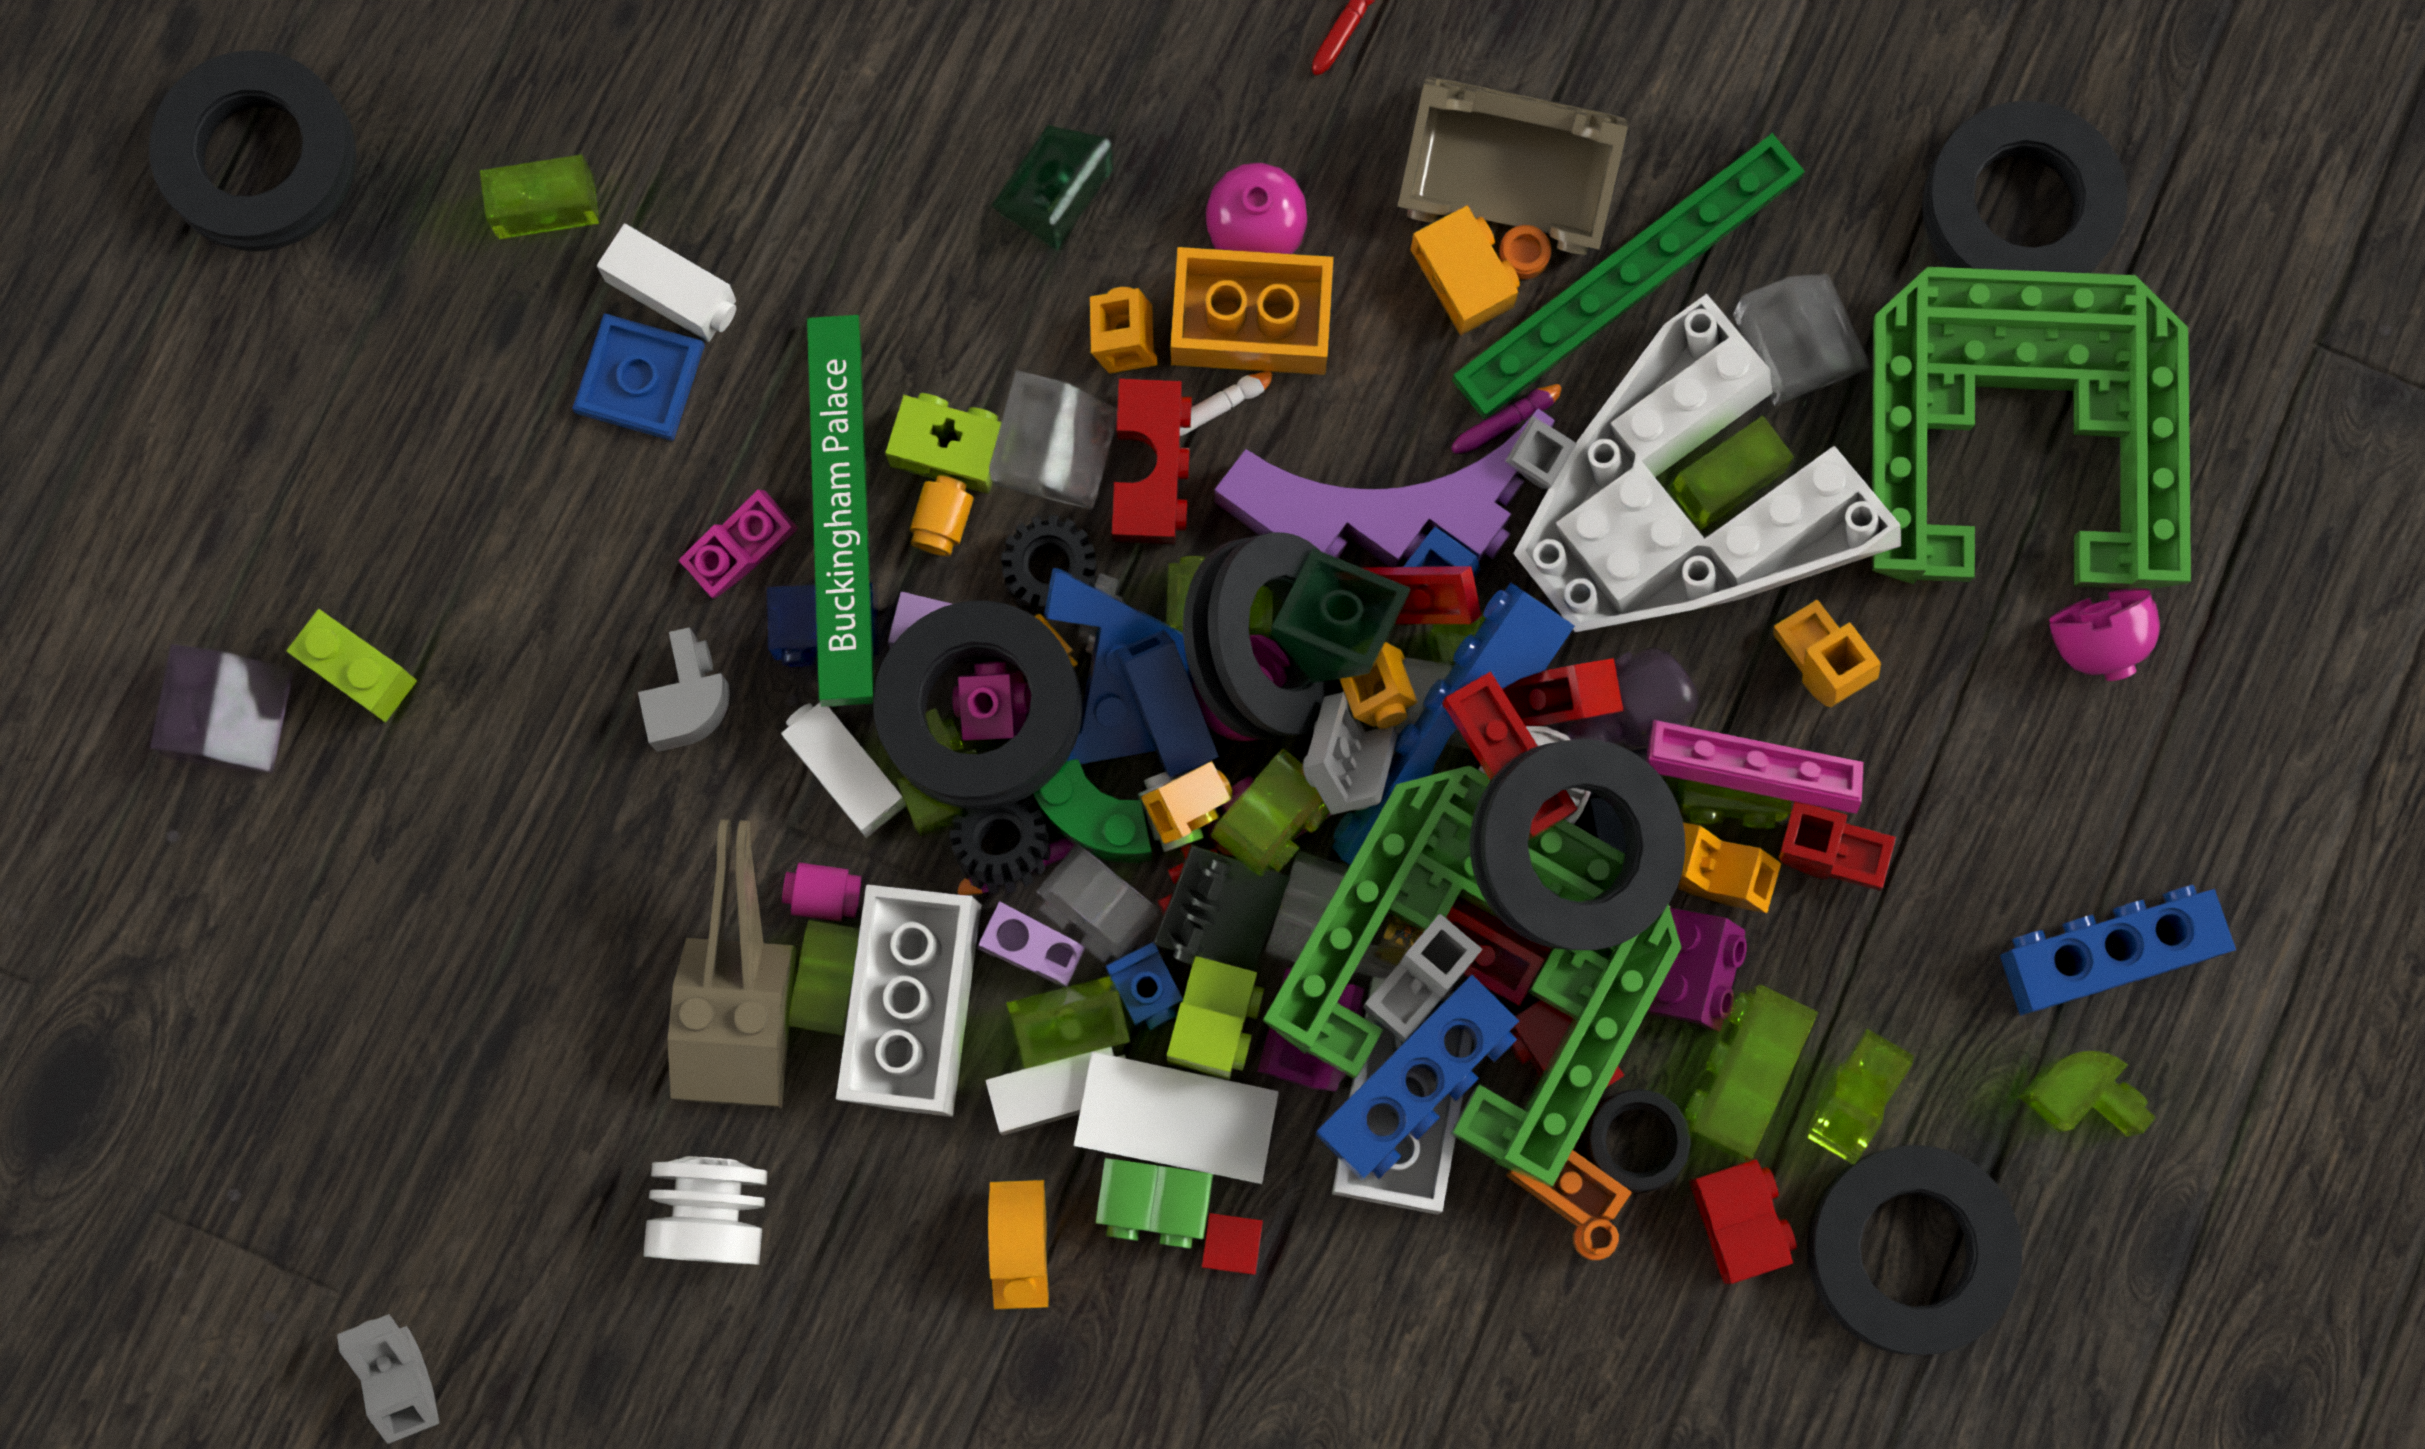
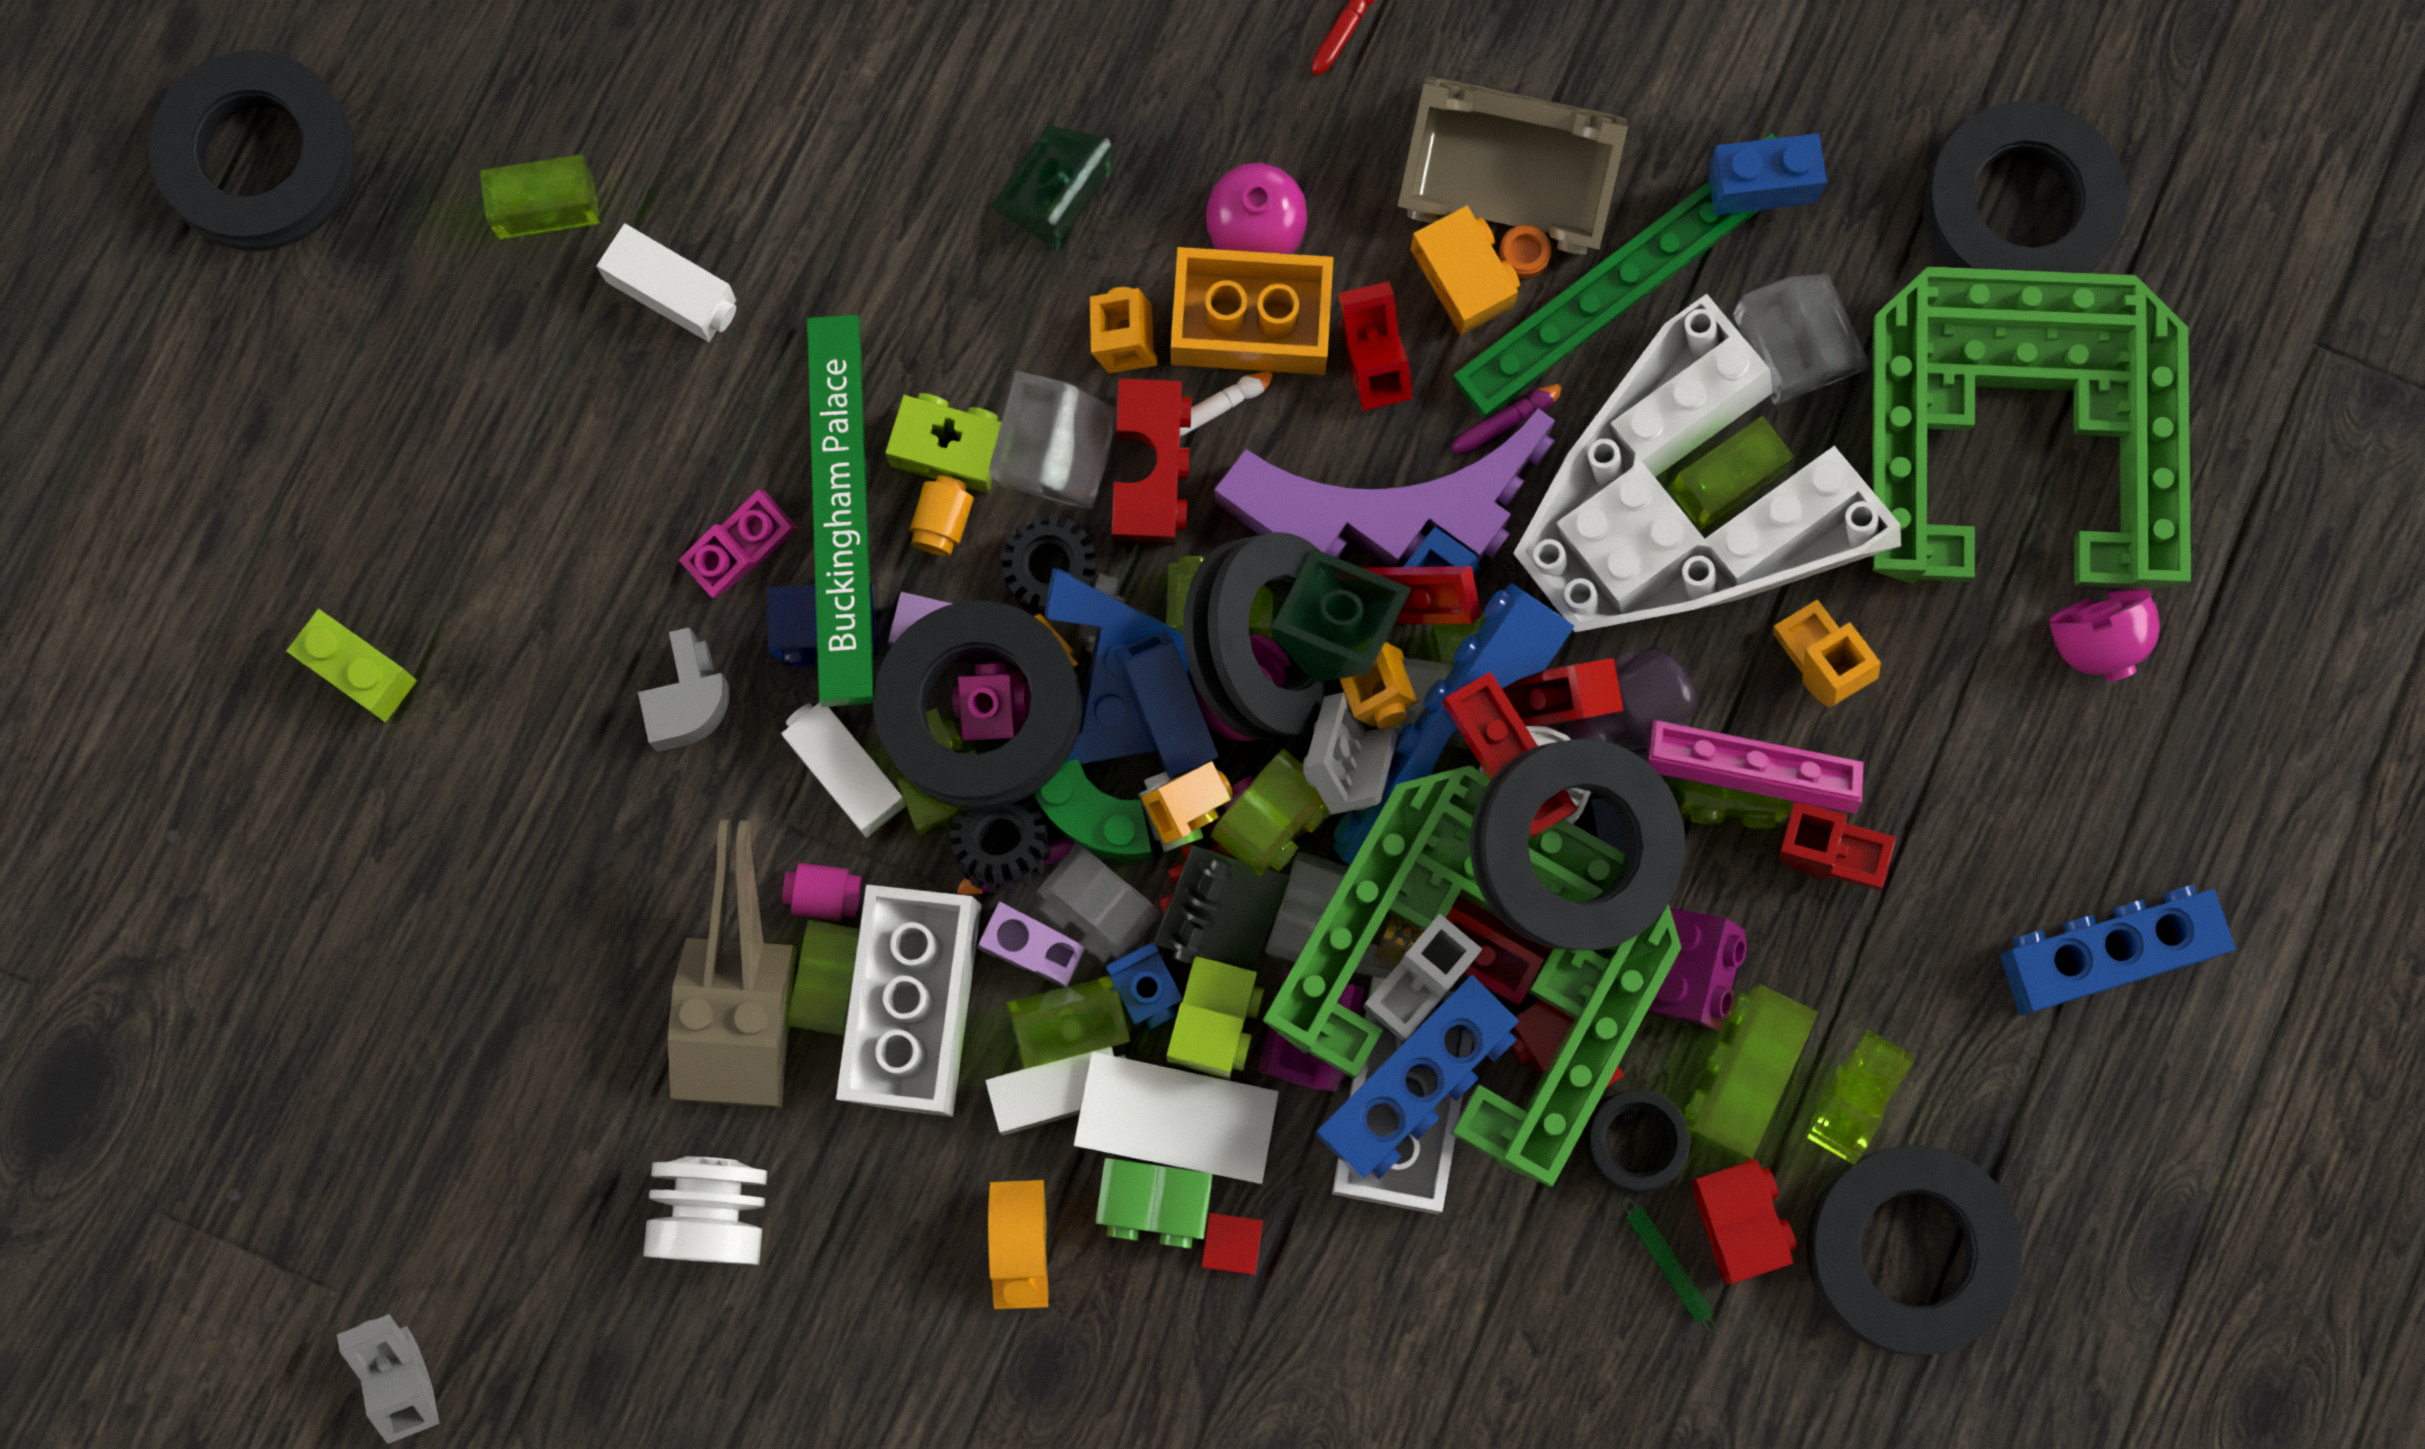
clear purple slope [150,644,293,773] -> none
blue tile [572,313,705,441] -> none
light grey slope [1505,416,1577,489] -> none
orange hinge [1506,1150,1632,1261] -> none
light orange brick [1677,822,1781,913] -> none
clear neon green brick [2018,1051,2156,1137] -> none
none -> red brick [1338,281,1413,411]
none -> green piece [1623,1197,1717,1333]
none -> blue brick [1707,133,1827,215]

